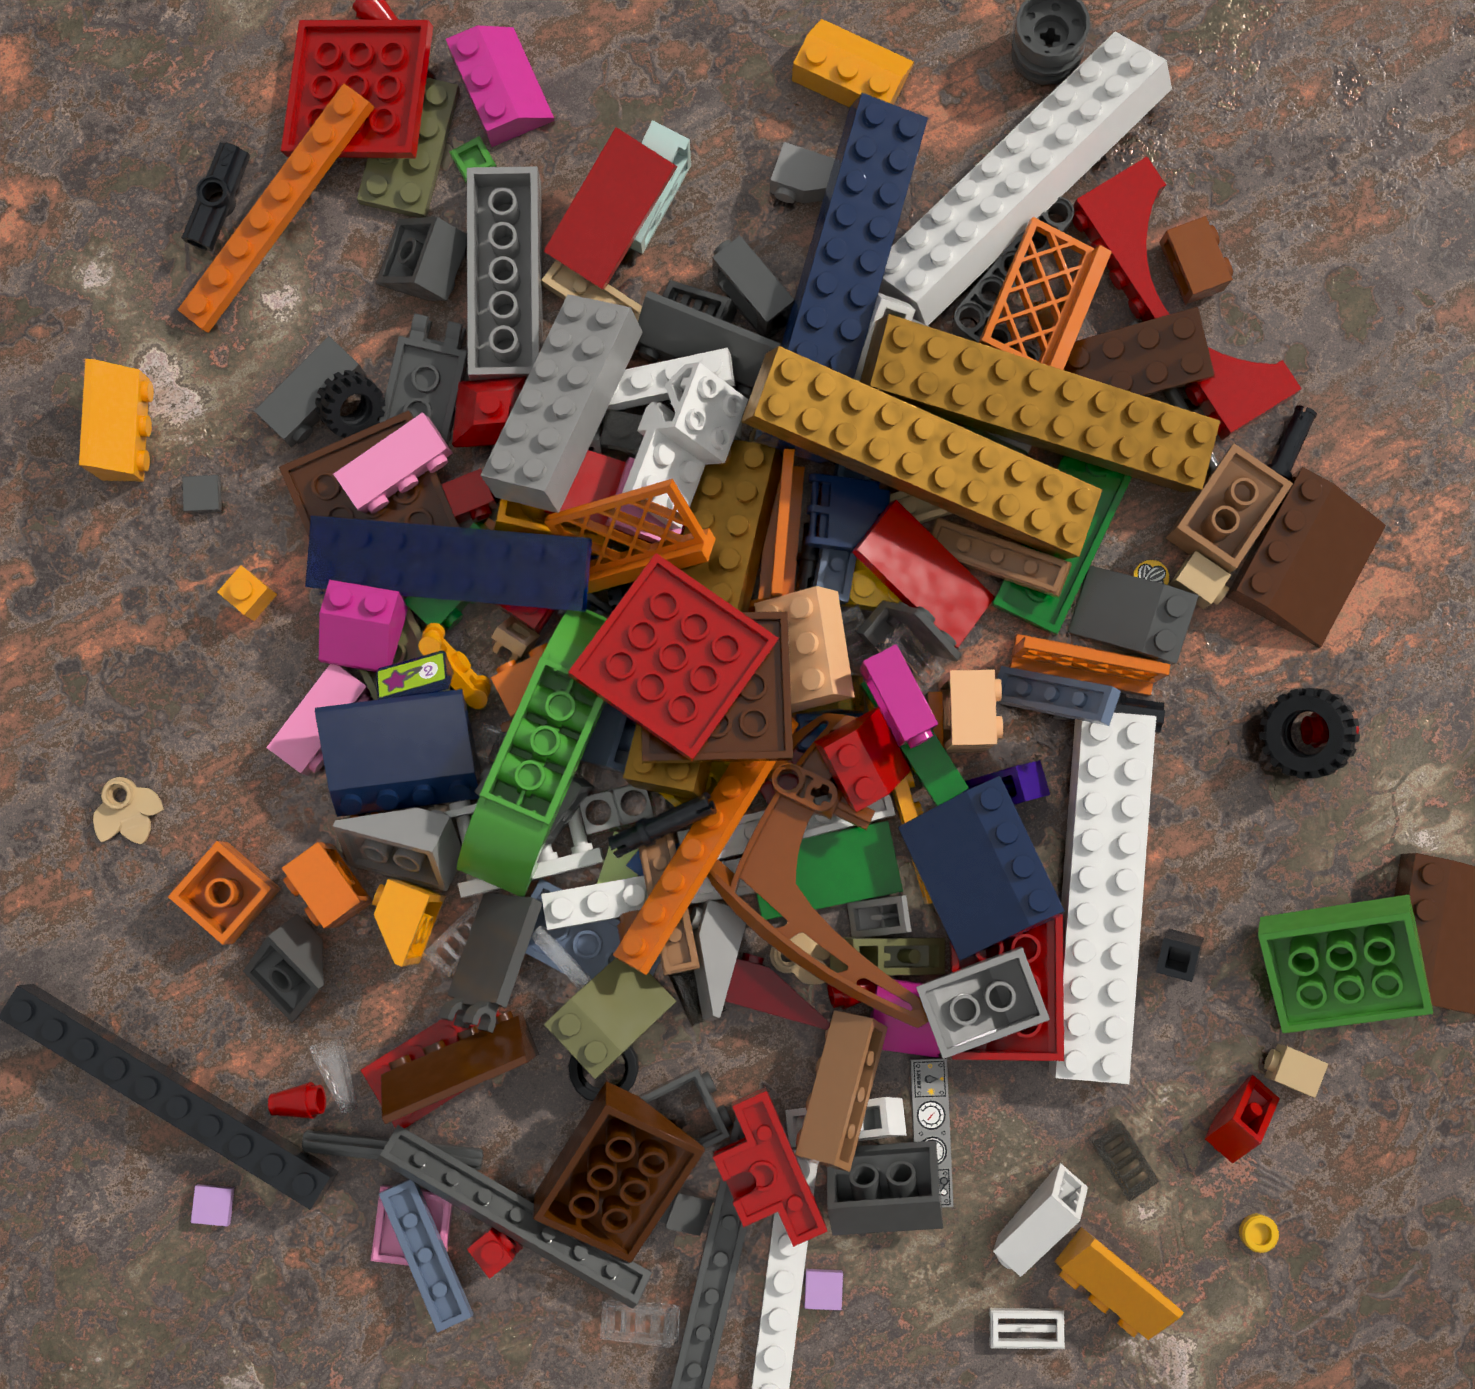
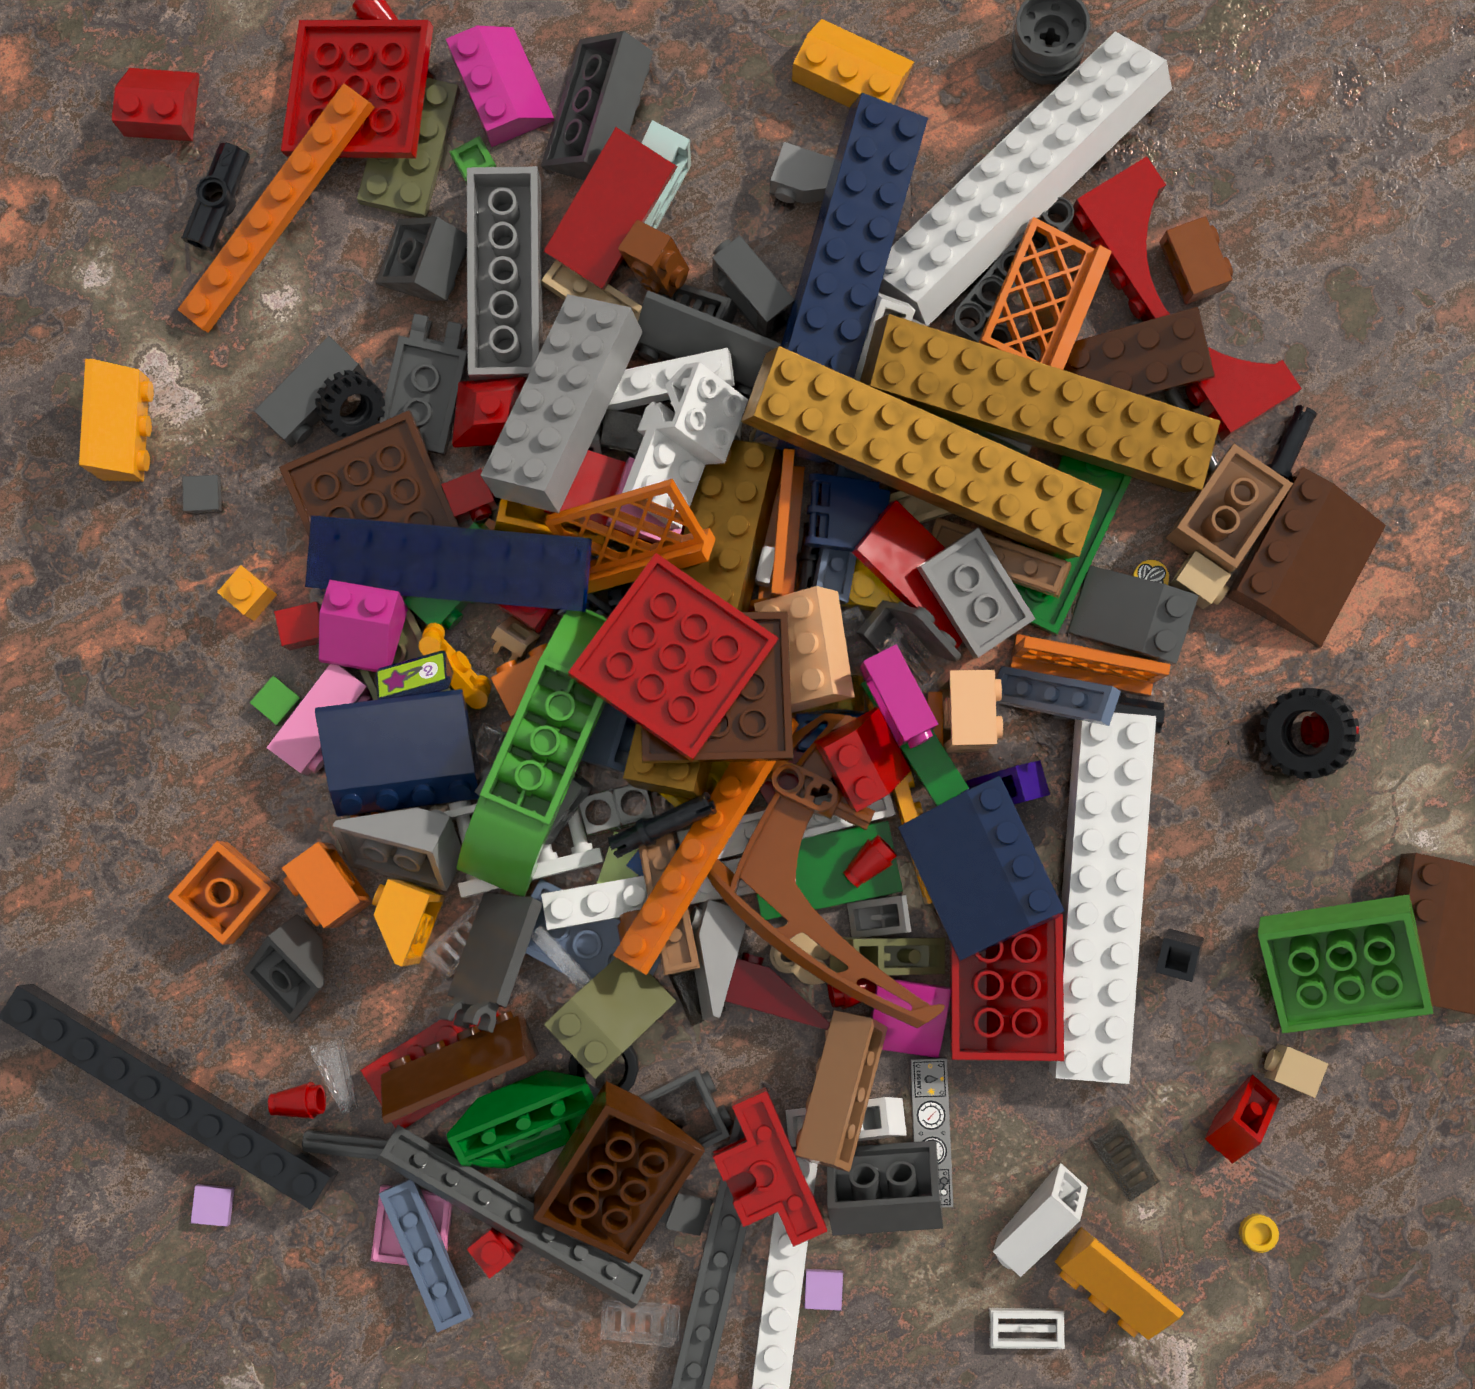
tan plate [93,777,164,844] -> none
bright pink brick [334,412,453,514] -> none
light grey slope [916,947,1050,1059] -> none
none -> red slope [111,68,200,142]
none -> bright green tile [250,676,303,726]
none -> red brick [274,602,322,651]
none -> green wedge [446,1070,595,1169]
none -> dark grey slope [541,31,653,180]
none -> dark orange brick [618,220,690,298]
none -> white tile [755,546,775,587]
none -> red cone [843,835,897,888]
none -> light grey plate [916,528,1035,658]

